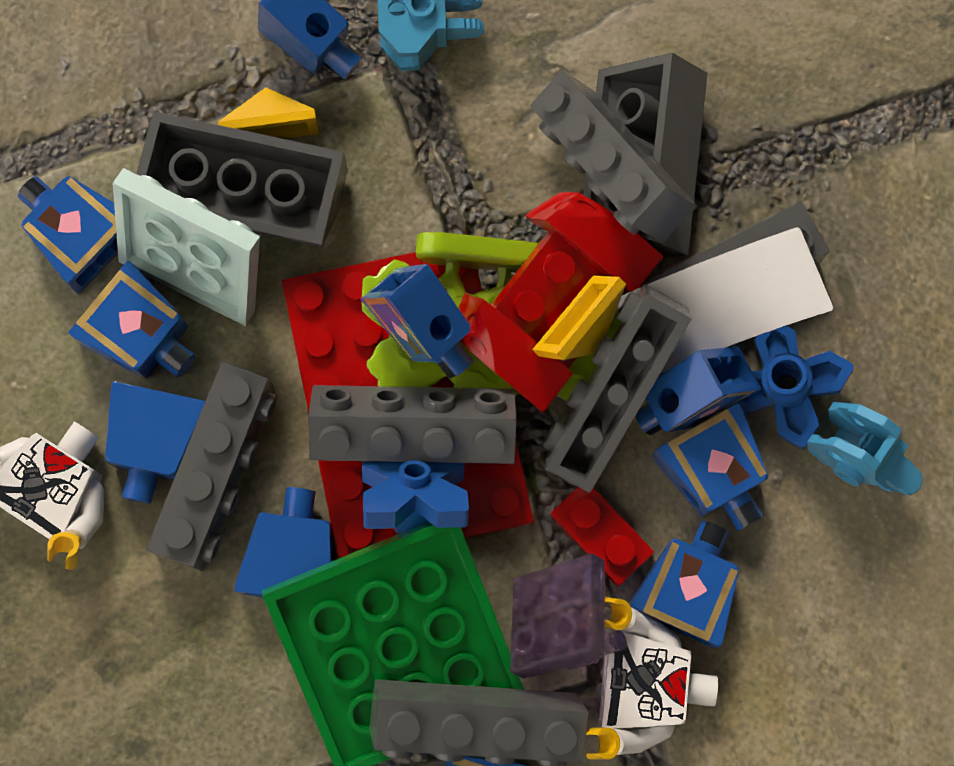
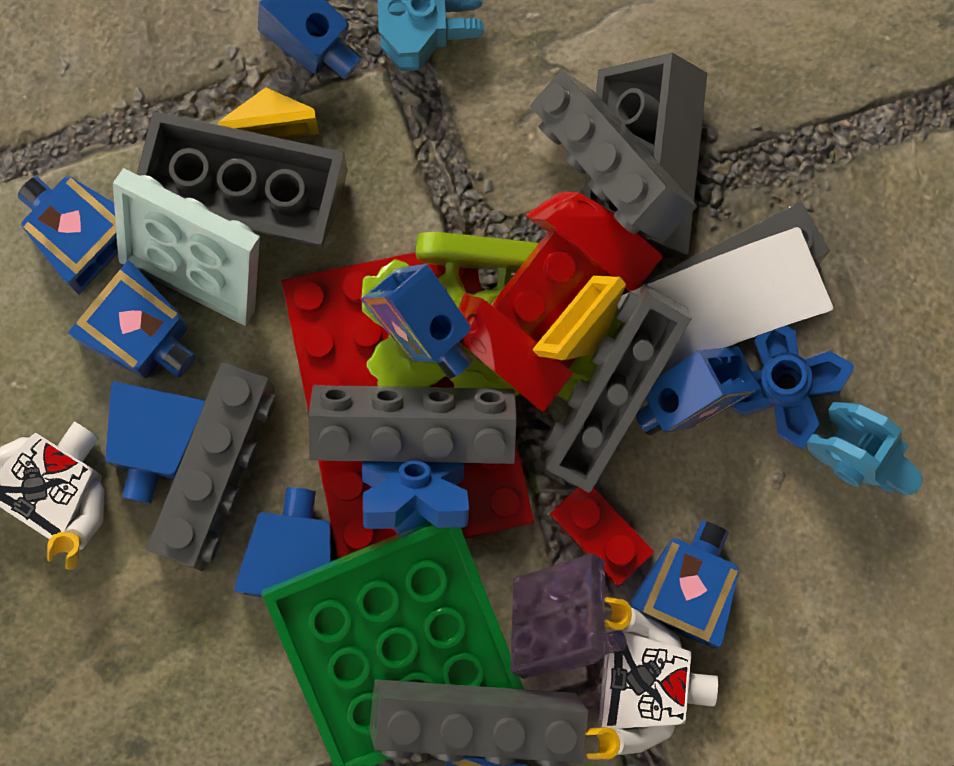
blue torso [652,403,768,531] -> none

